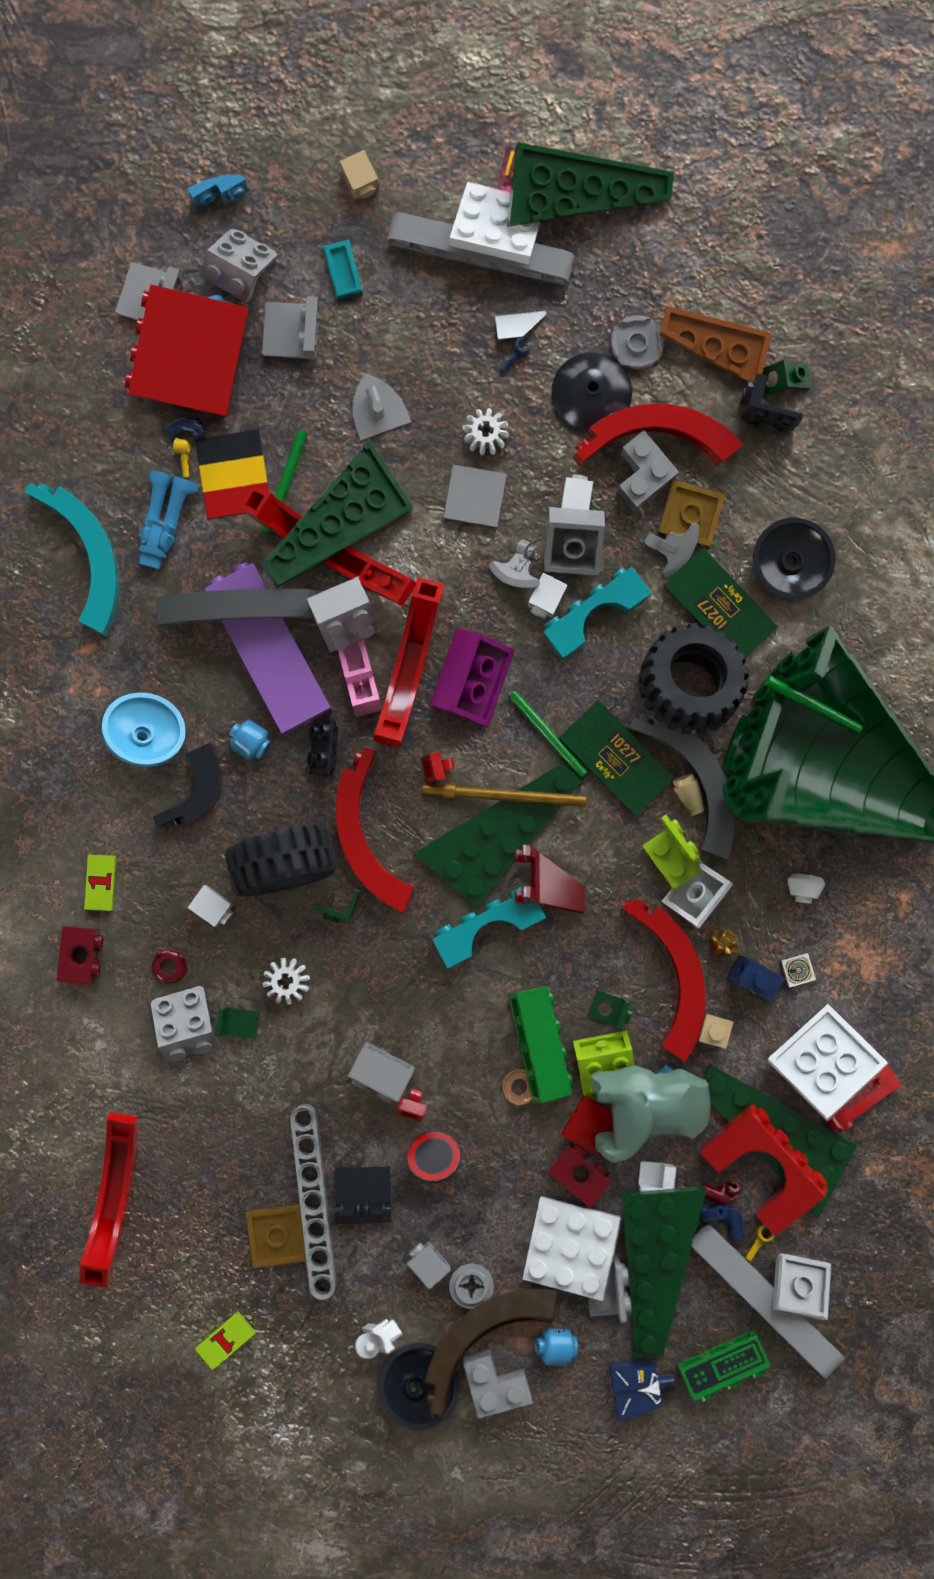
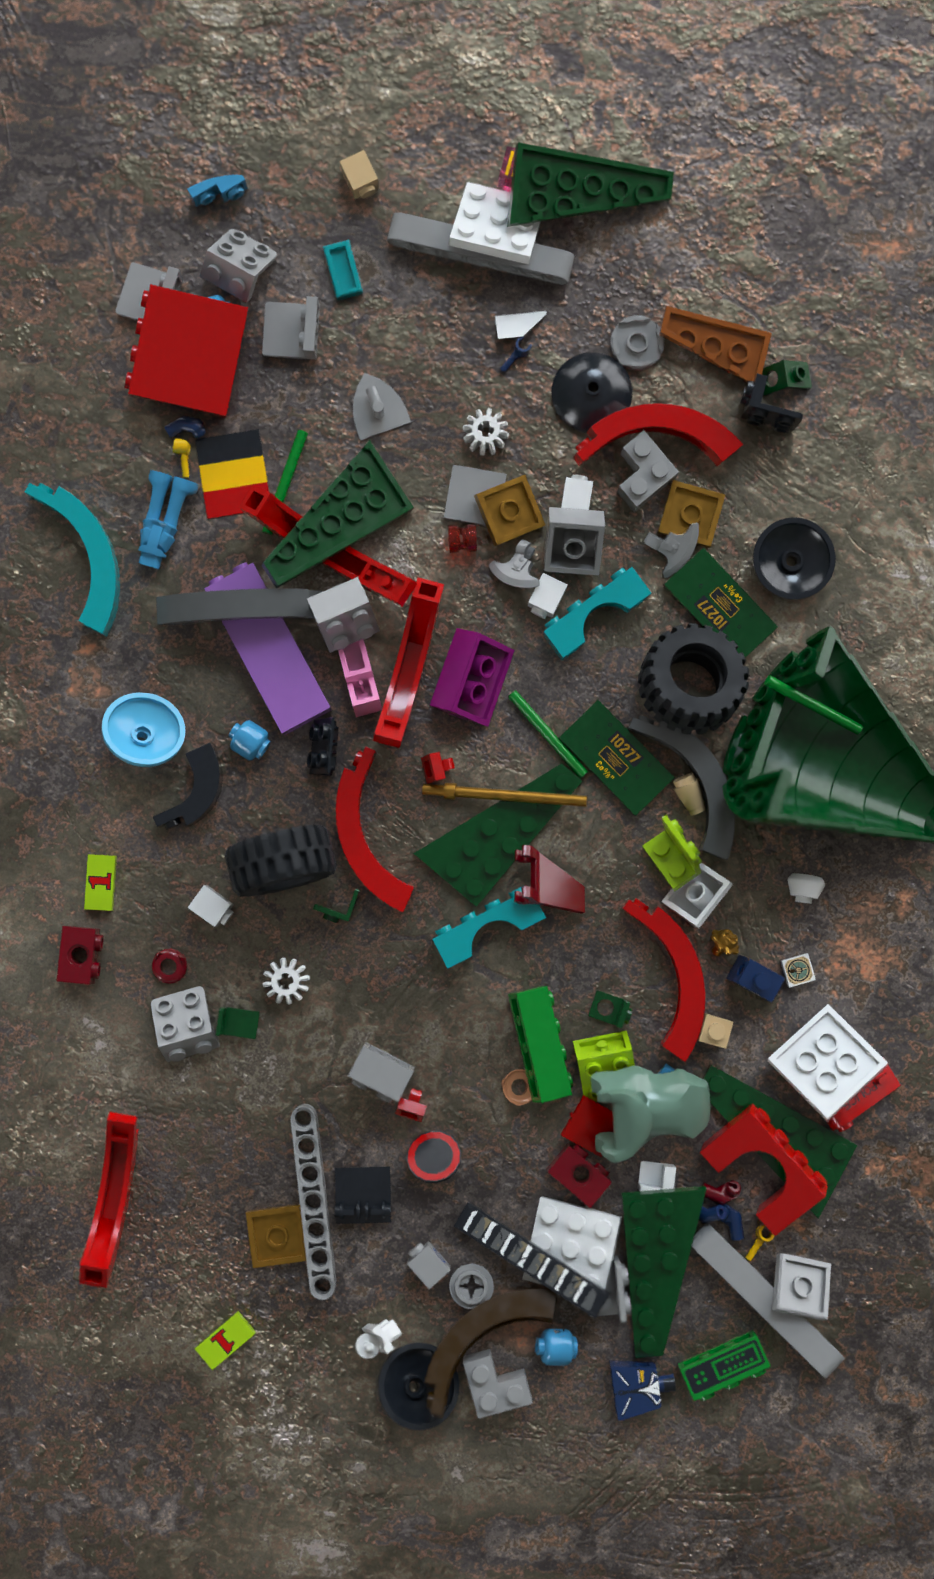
none -> clear red wheel [448,524,477,553]
none -> tile [454,1202,611,1318]
none -> pearl gold tile [474,475,546,546]

